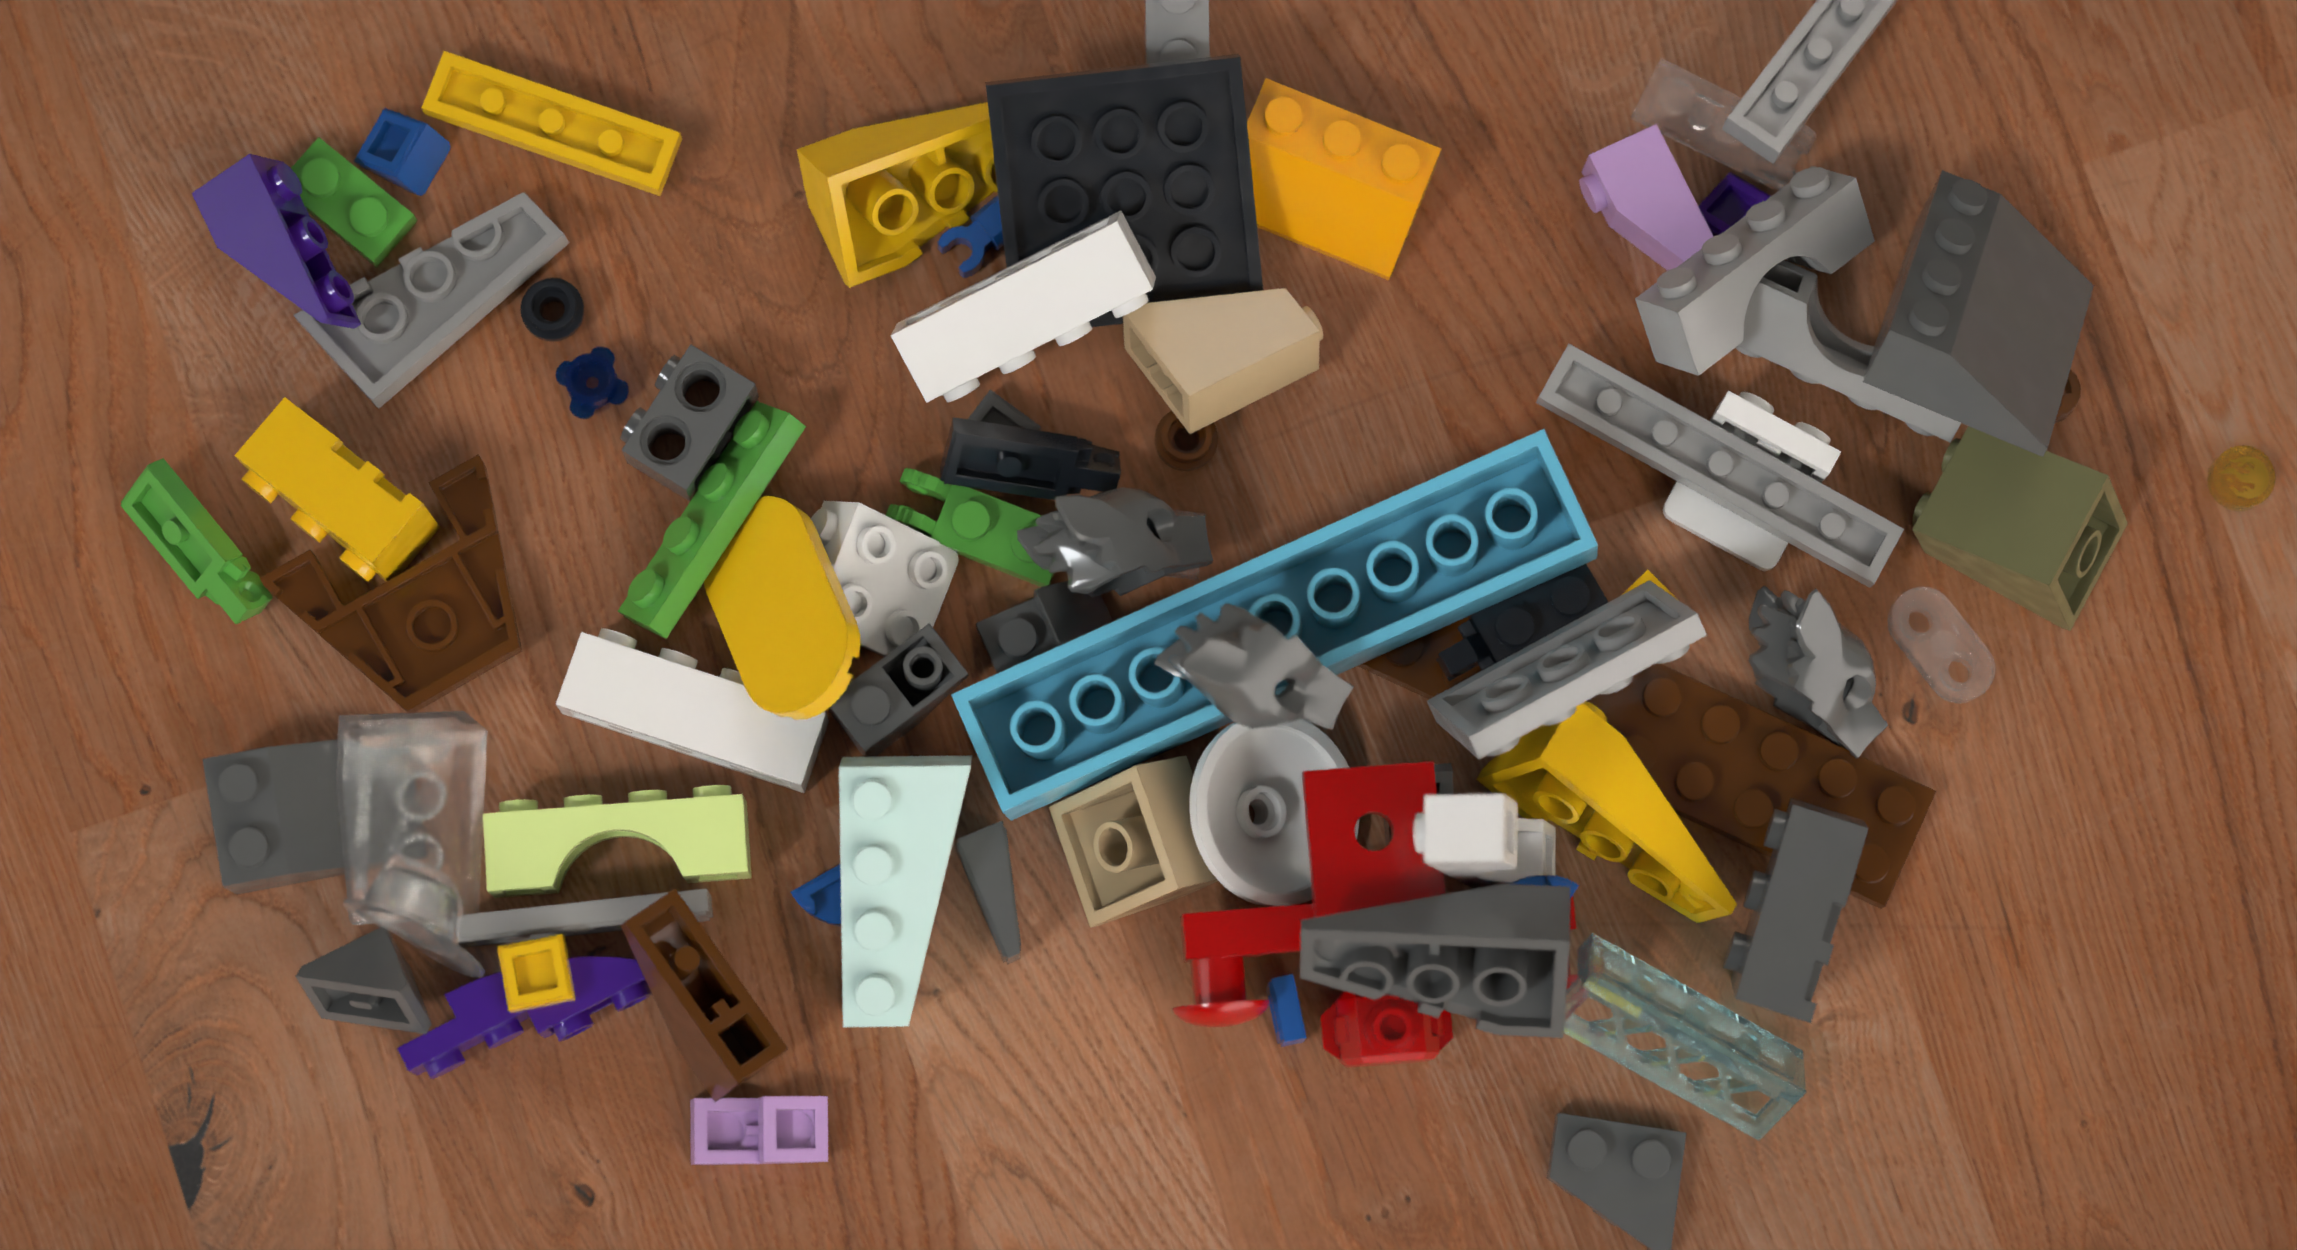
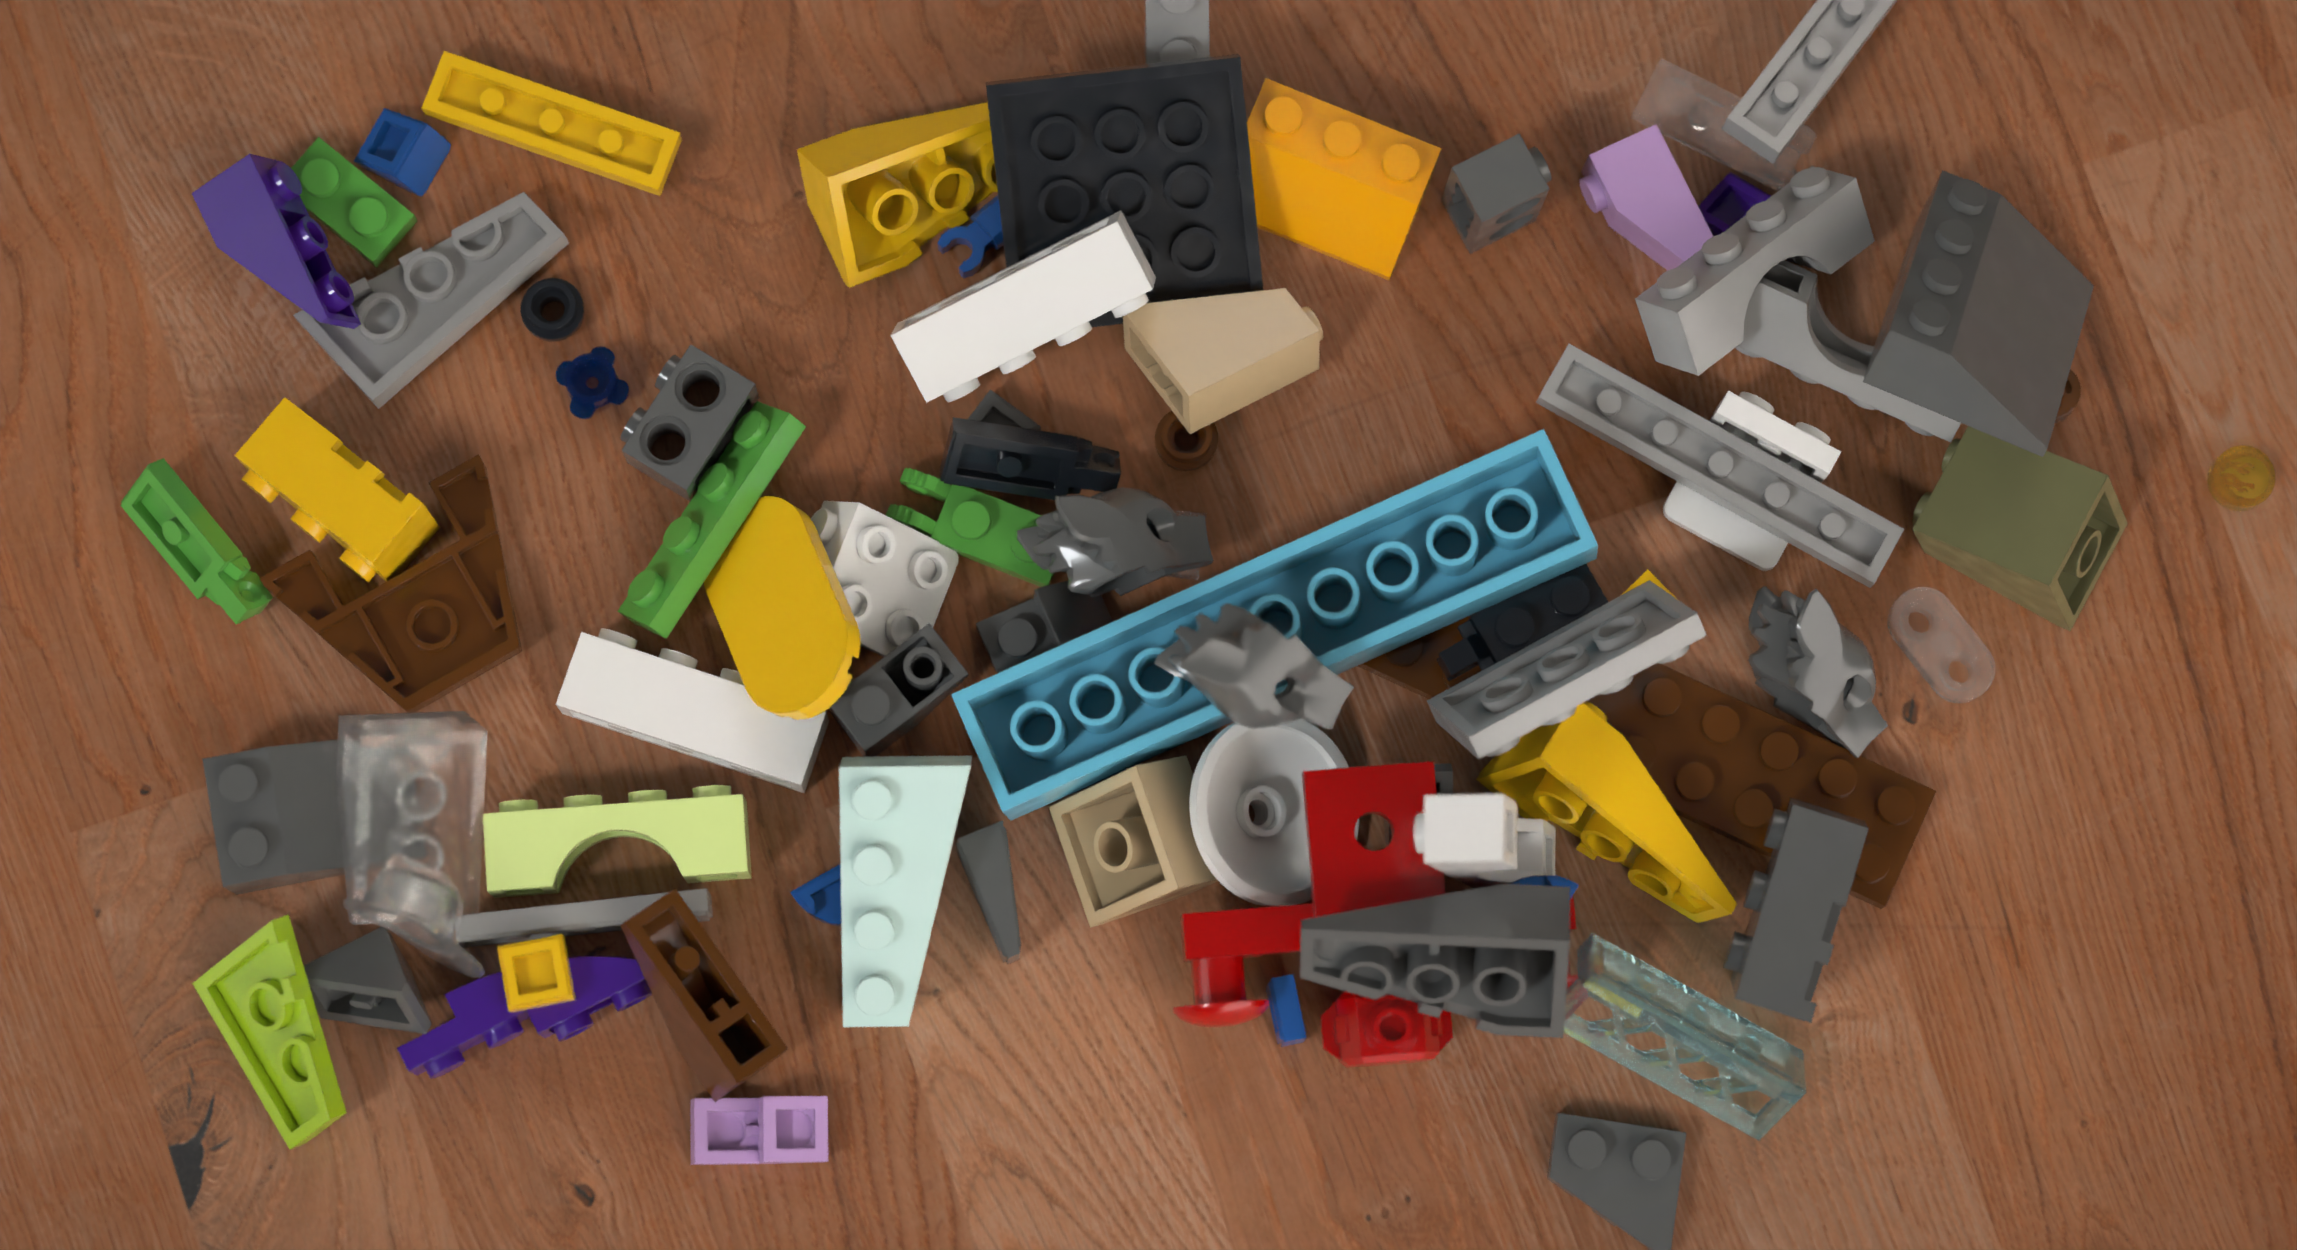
none -> lime wing [192,914,347,1150]
none -> dark grey brick [1441,133,1552,254]

